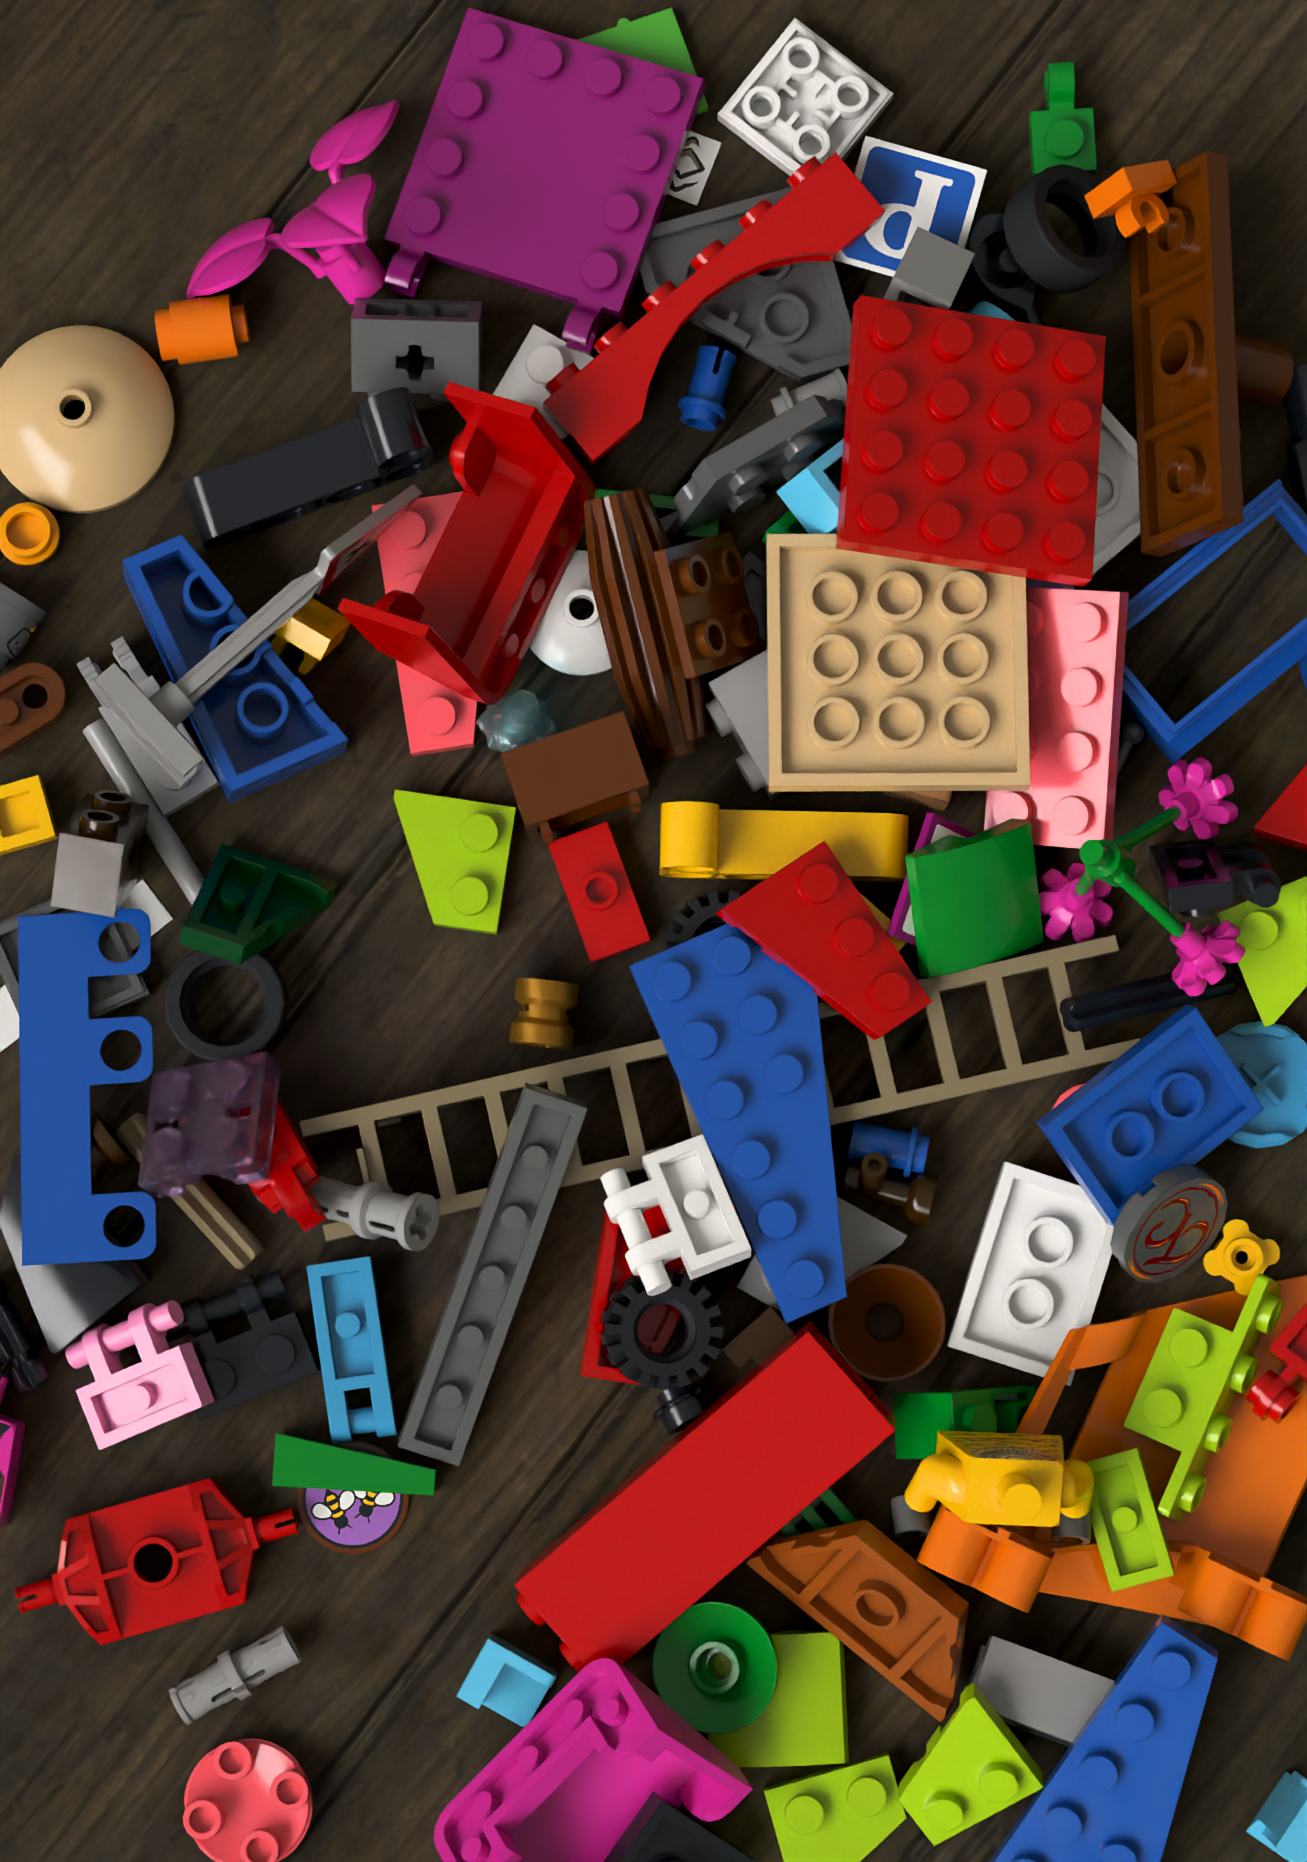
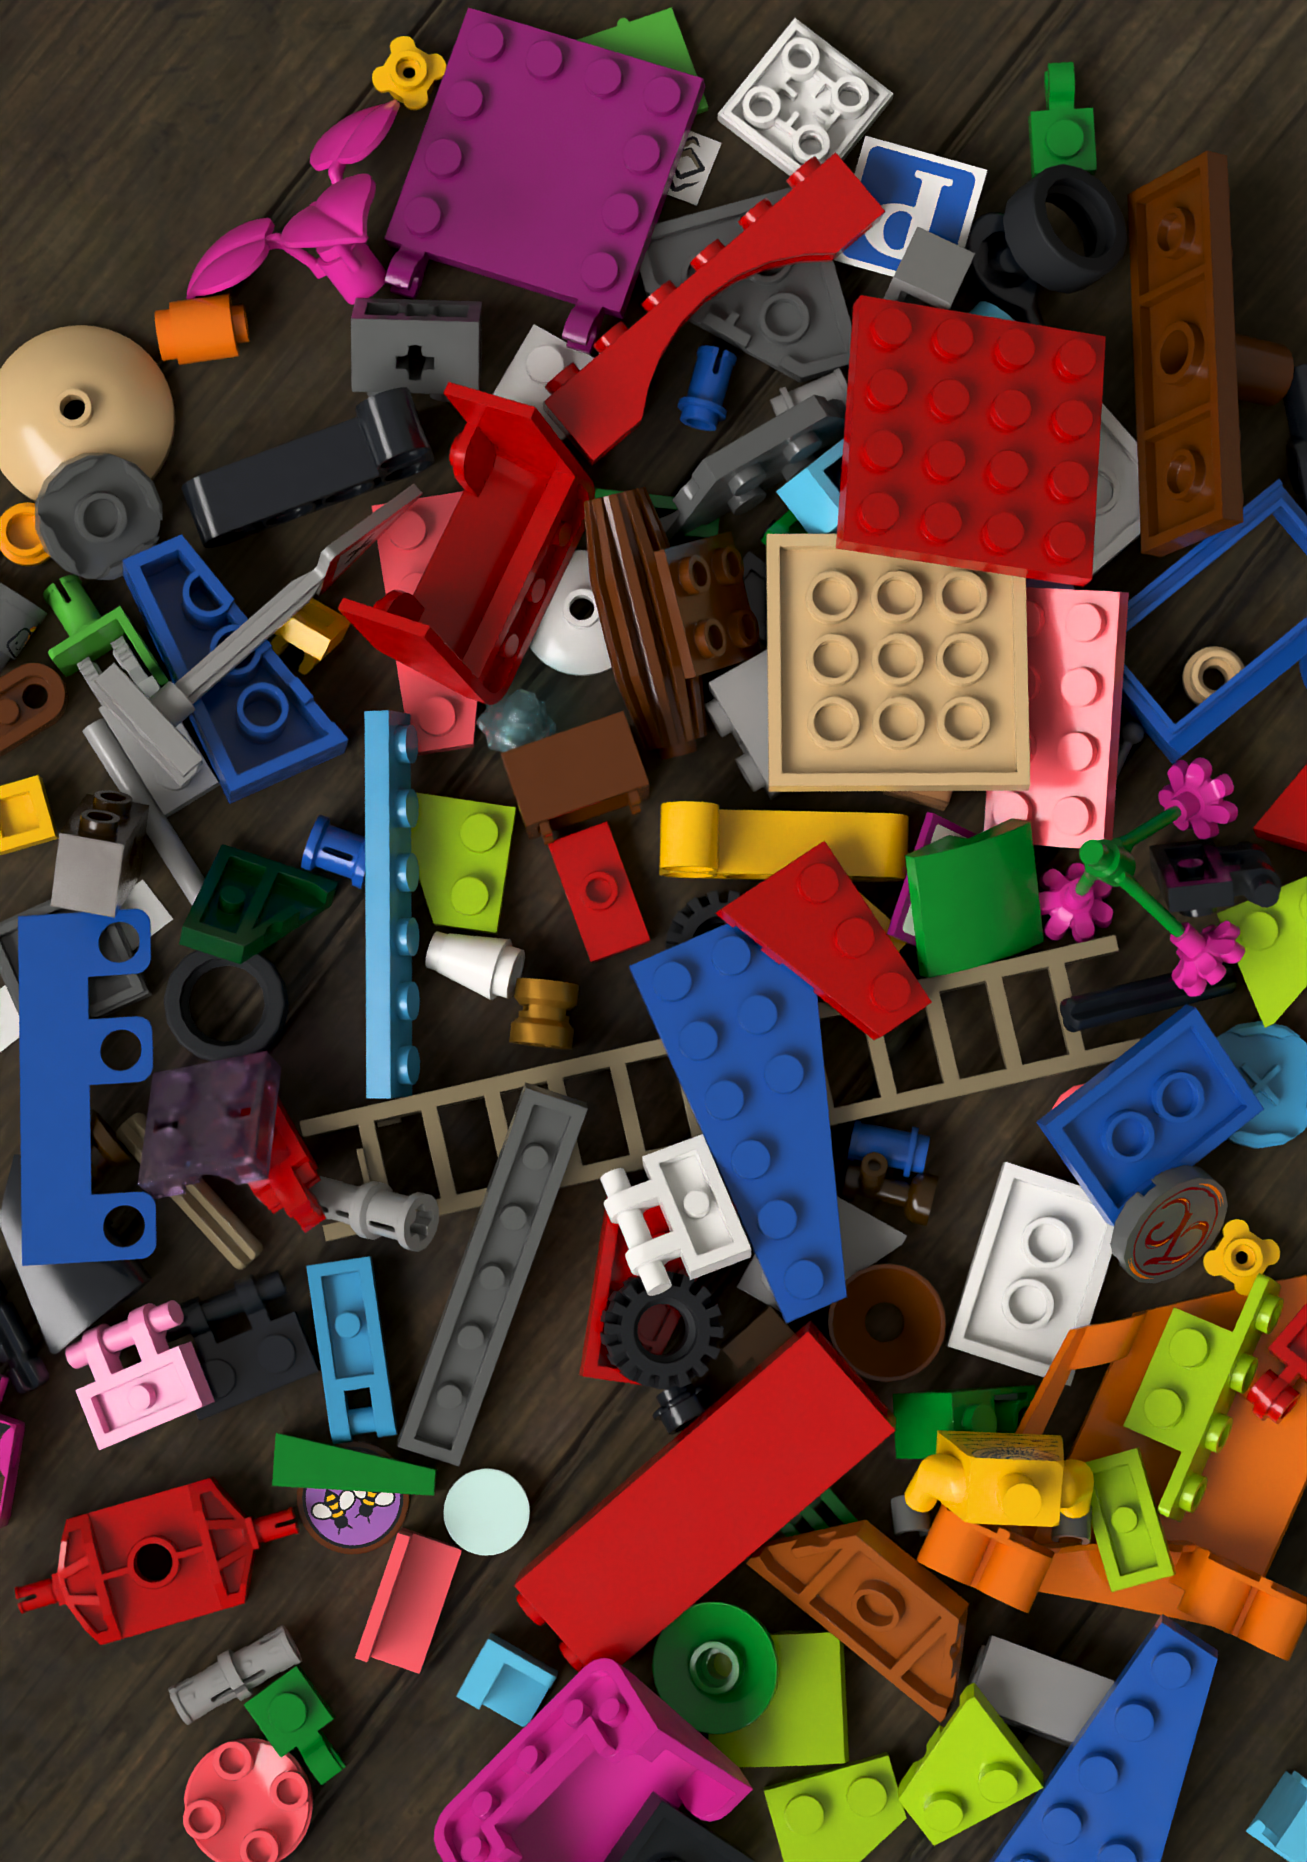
orange tile [1084,160,1177,238] -> none
none -> dark grey tile [35,453,162,580]
none -> bright green bracket [43,575,169,686]
none -> green plate [243,1665,347,1785]
none -> blue bush [301,815,365,889]
none -> coral panel [355,1527,463,1674]
none -> dark azure plate [364,710,420,1099]
none -> yellow plate [372,36,446,110]
none -> white cone [425,931,525,1001]
none -> light aqua piece [444,1468,530,1556]
none -> tan plate [1182,646,1245,706]

